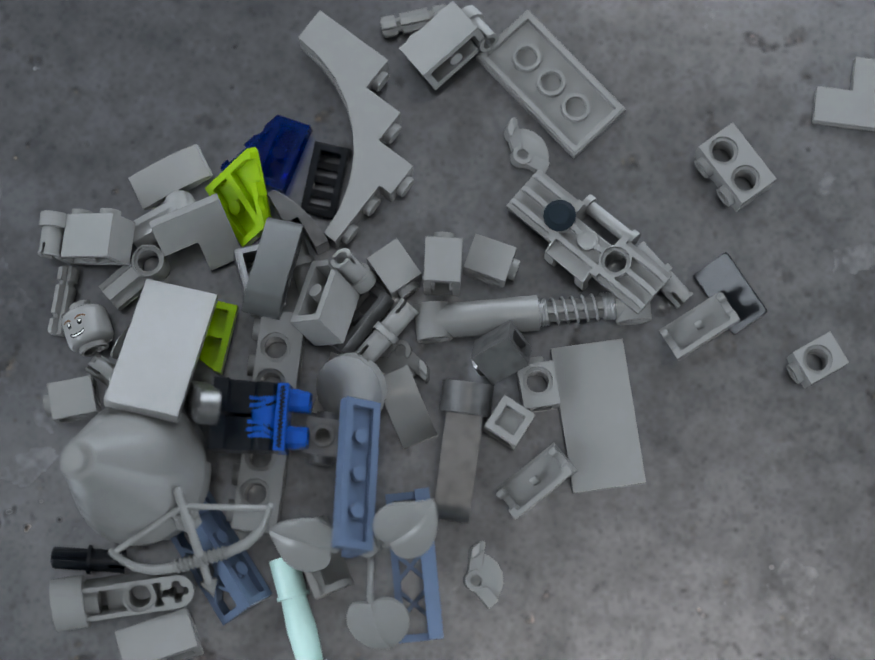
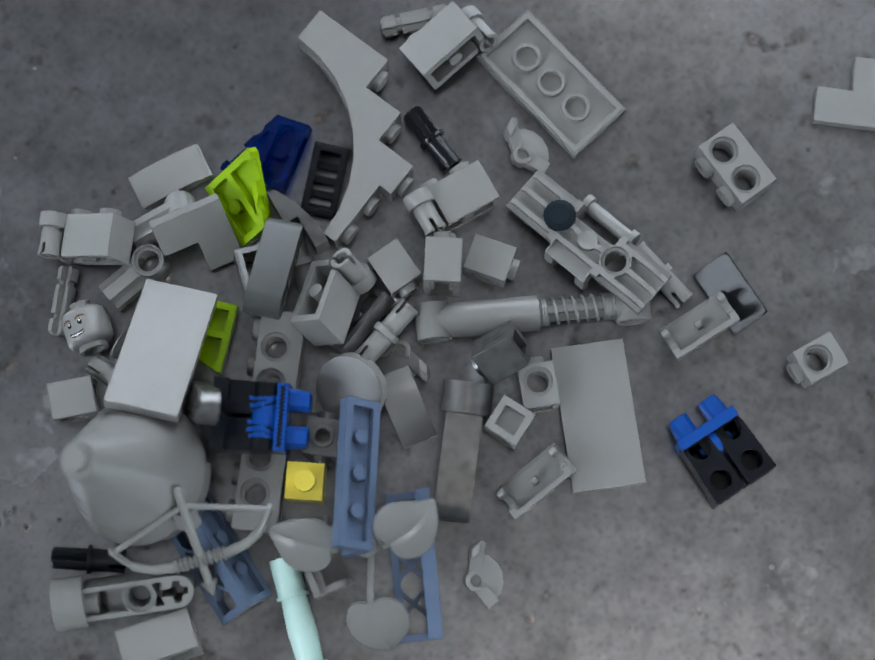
none -> light yellow brick [284,461,327,505]
none -> light grey hinge [402,160,500,236]
none -> black axle [404,106,462,173]
none -> black hips [669,394,777,509]

